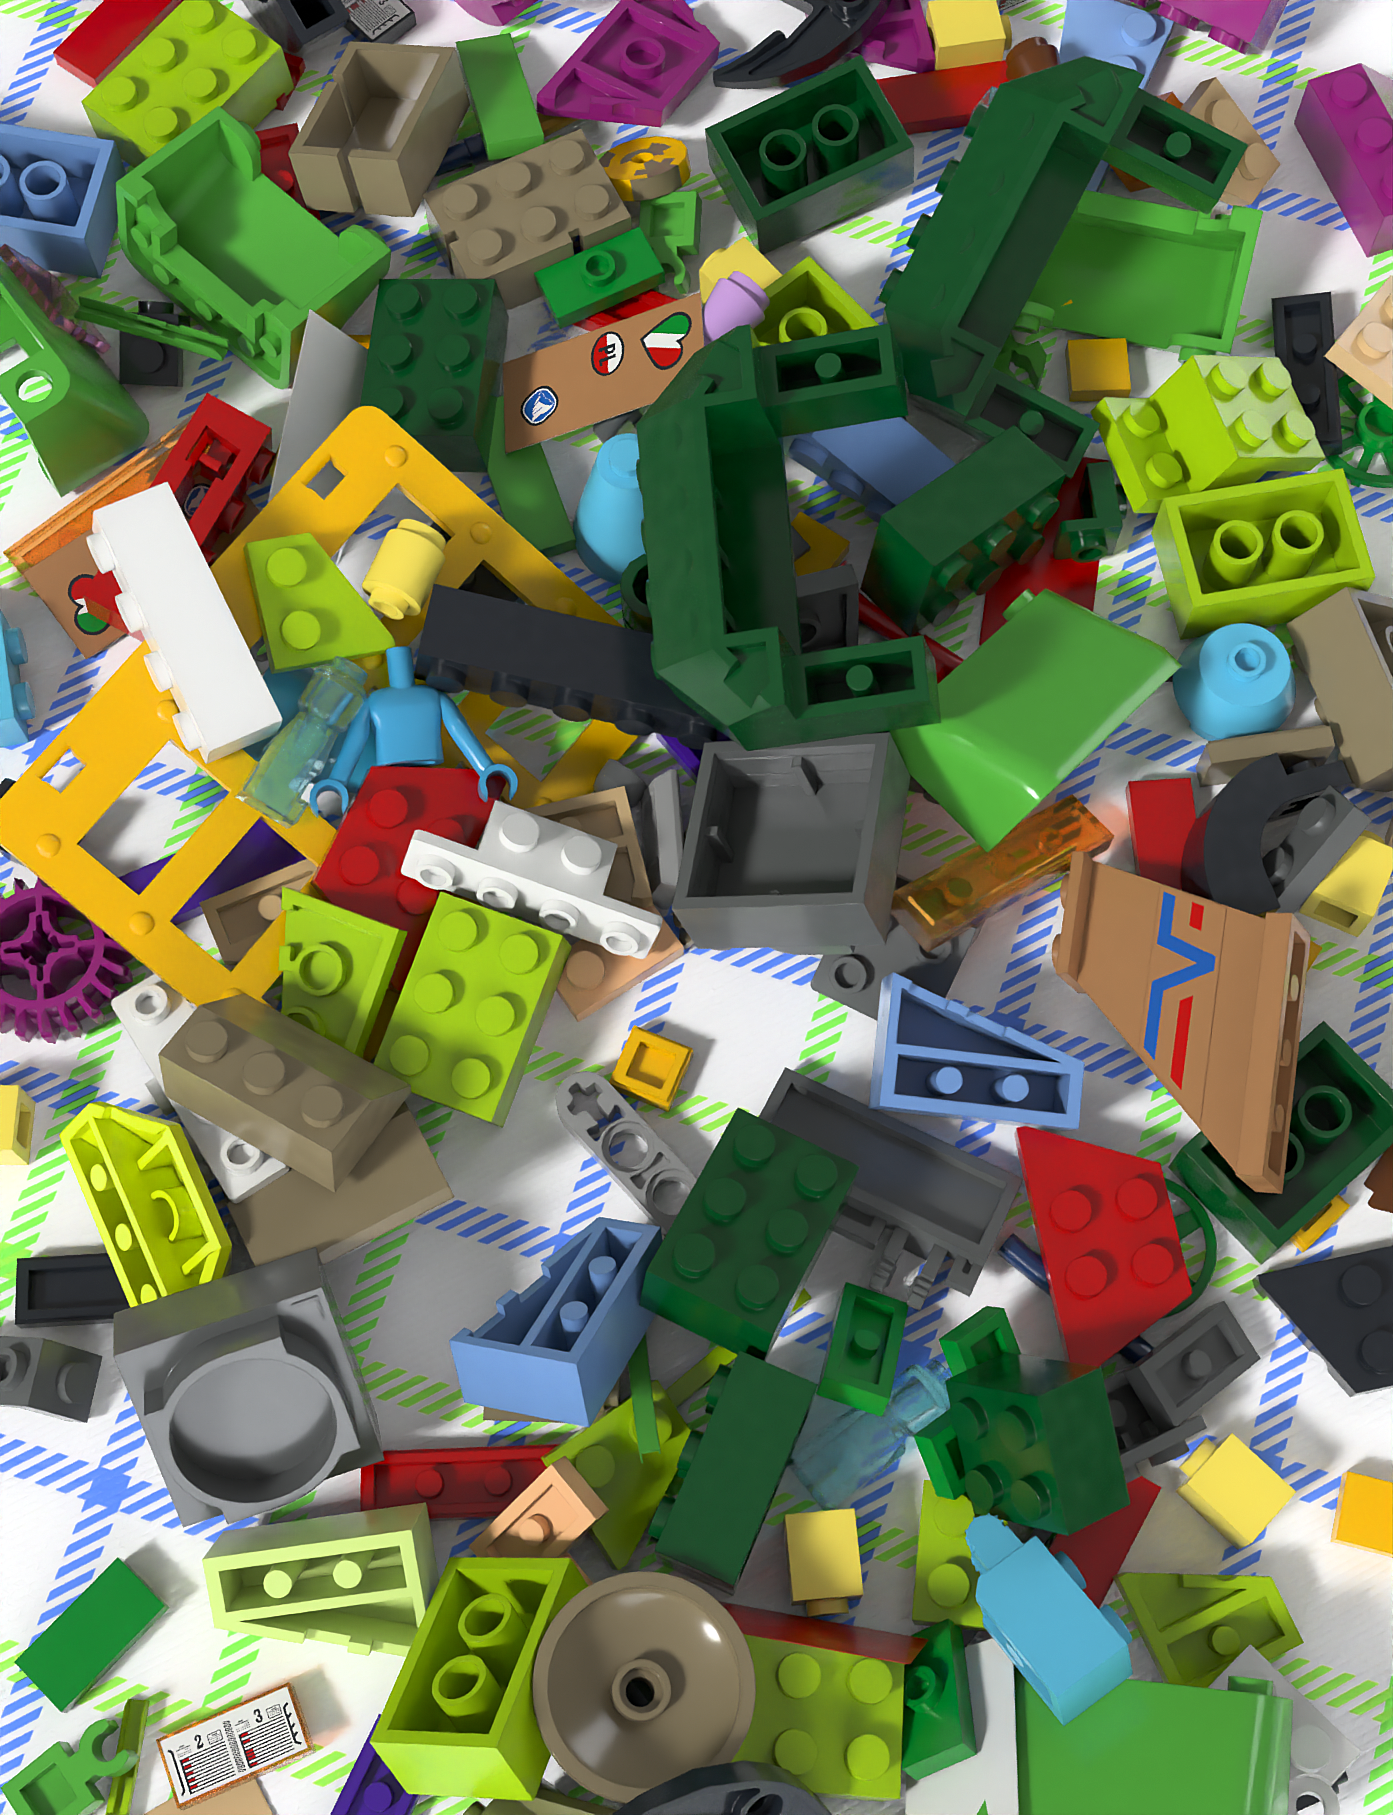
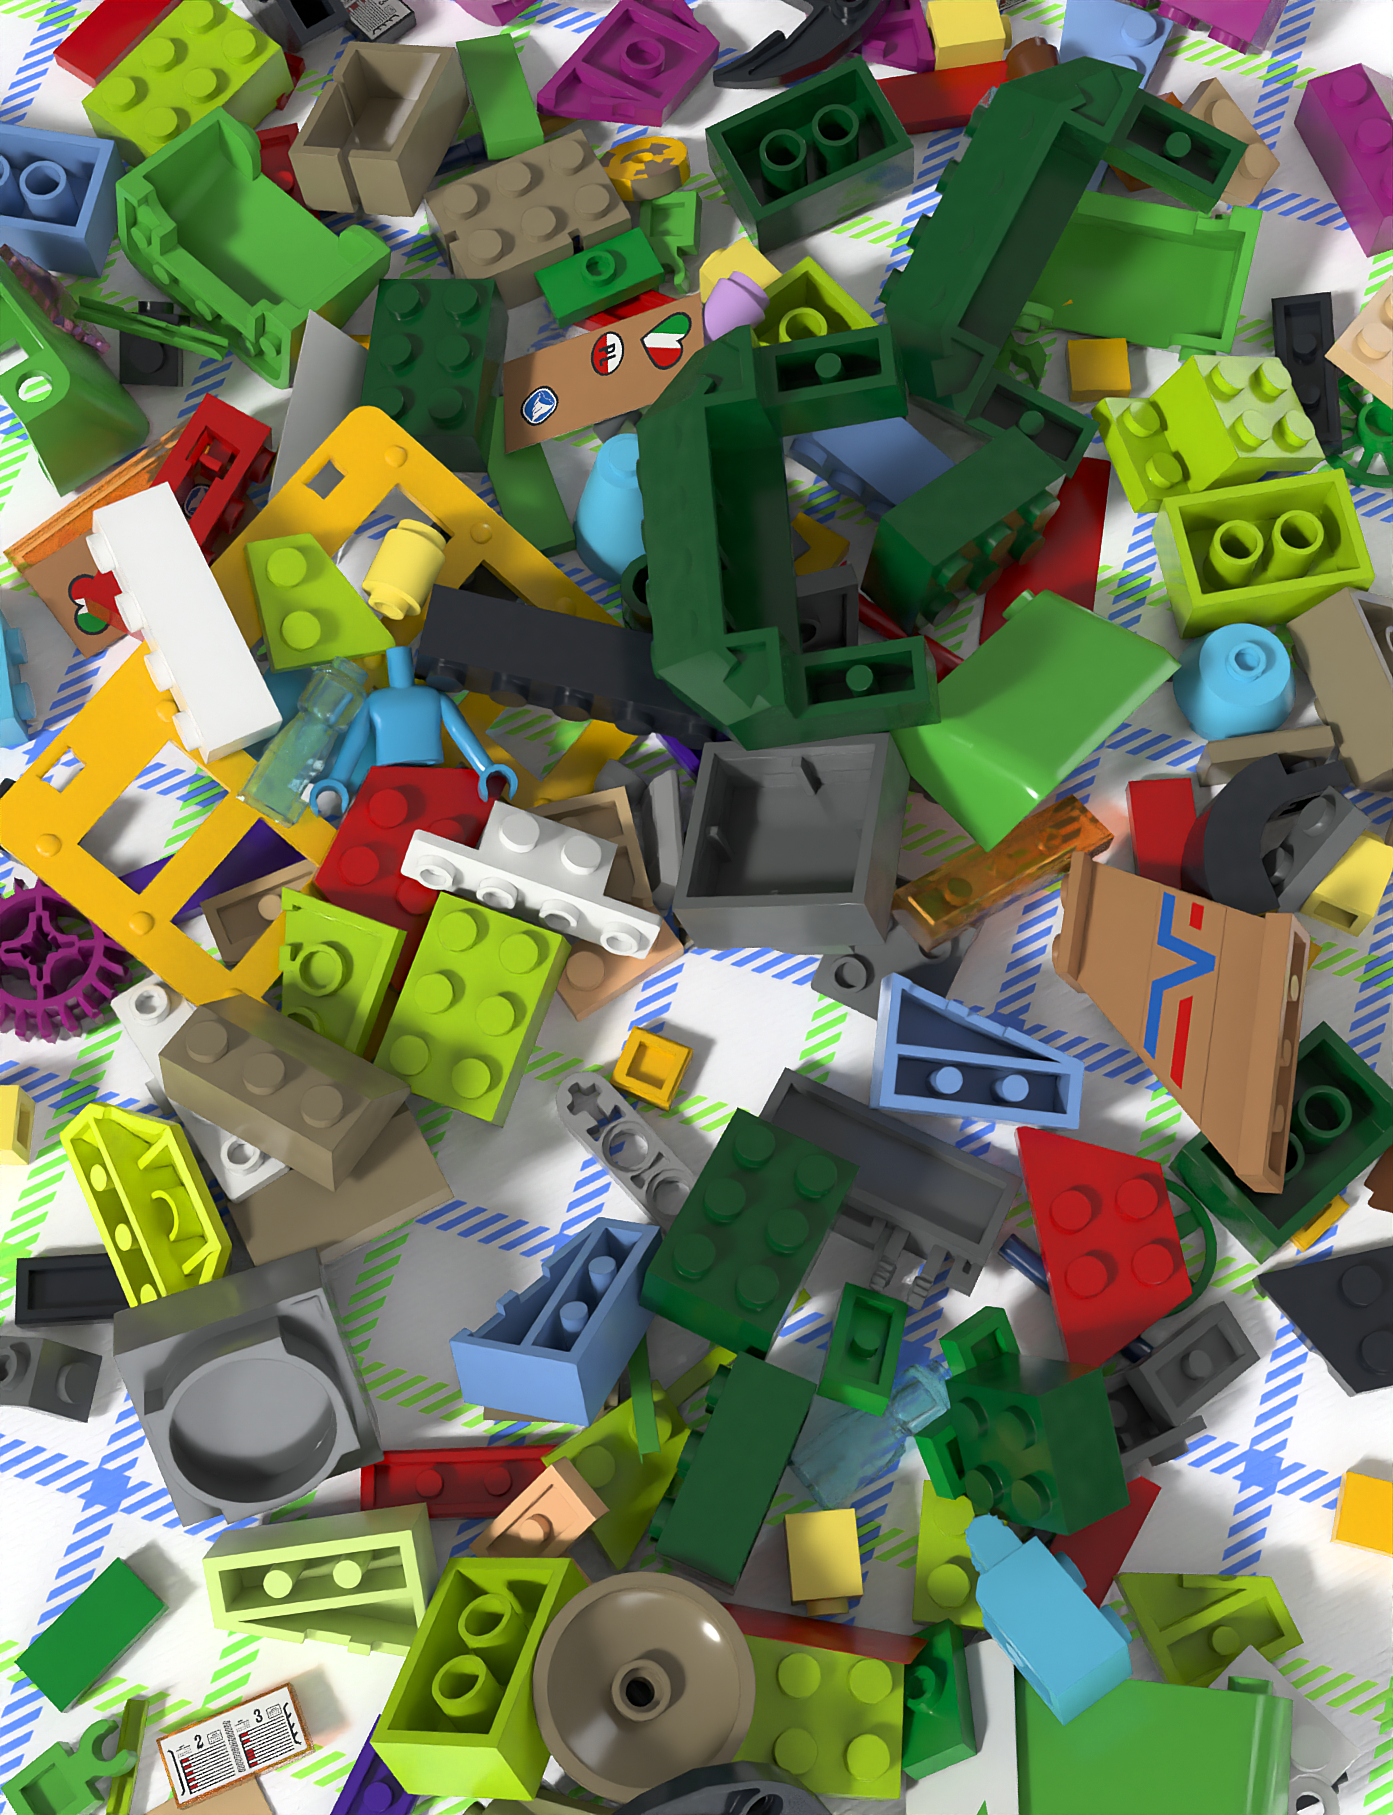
dark green bracket [1053,461,1127,563] -> none
light yellow brick [1175,1433,1296,1550] -> none

